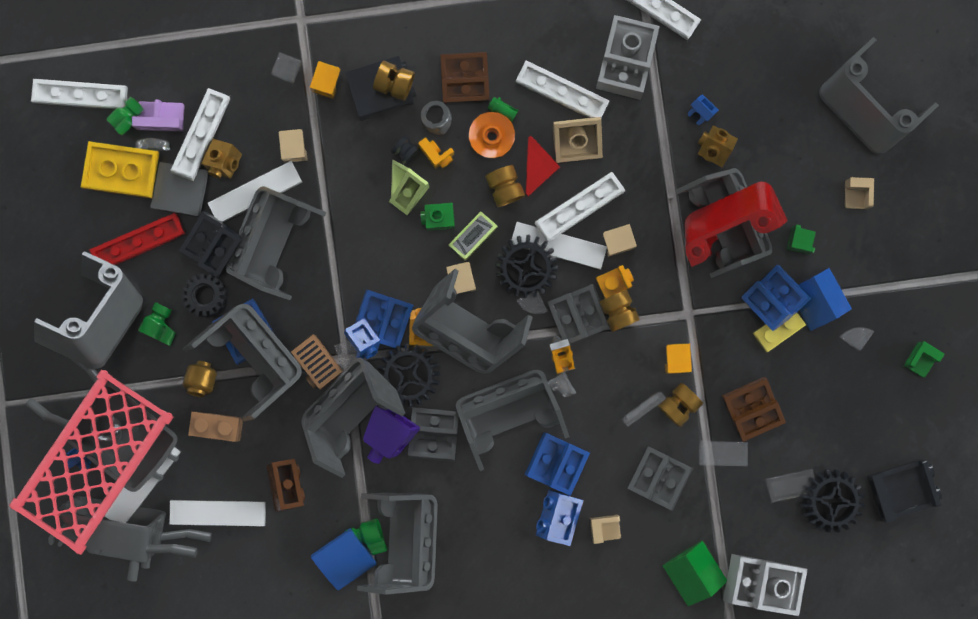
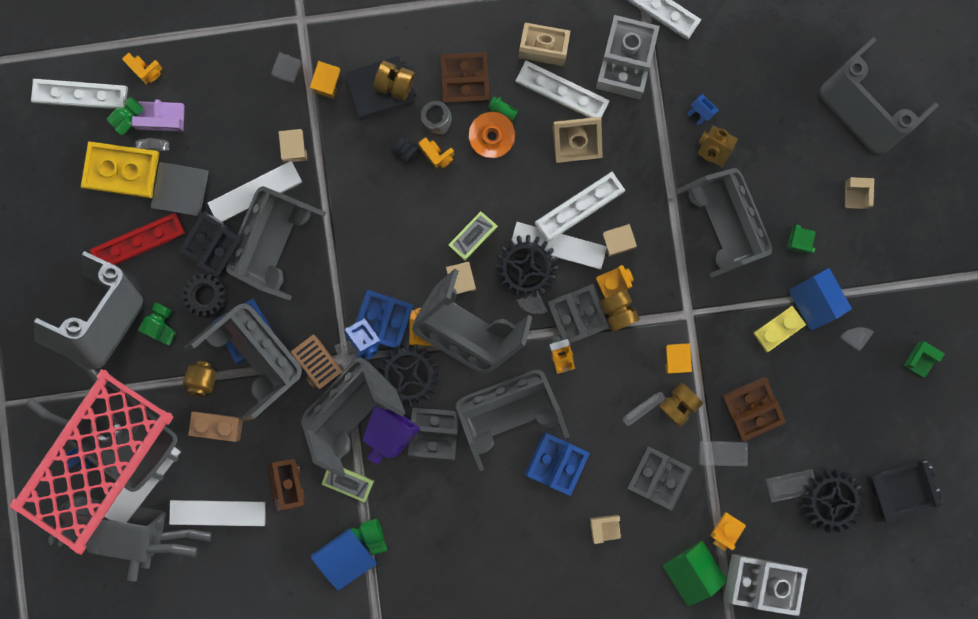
white tile [171,88,230,181] -> none
pearl gold brick [201,139,242,179] -> none
dark grey windscreen [357,493,438,595] -> none
yellowish green slope [389,159,429,215] -> none
green brick [420,203,455,231] -> none
pearl gold wheel [485,165,525,207] -> none
red tile [526,136,560,196] -> none
bracket [536,490,583,546] -> none
clear tile [548,373,576,397] -> none
red windscreen [685,181,788,267] -> none
blue slope [741,265,811,331] -> none
none -> light orange bracket [122,53,162,84]
none -> slope [322,468,374,502]
none -> tan slope [518,23,570,66]
none -> light orange bracket [710,512,746,551]

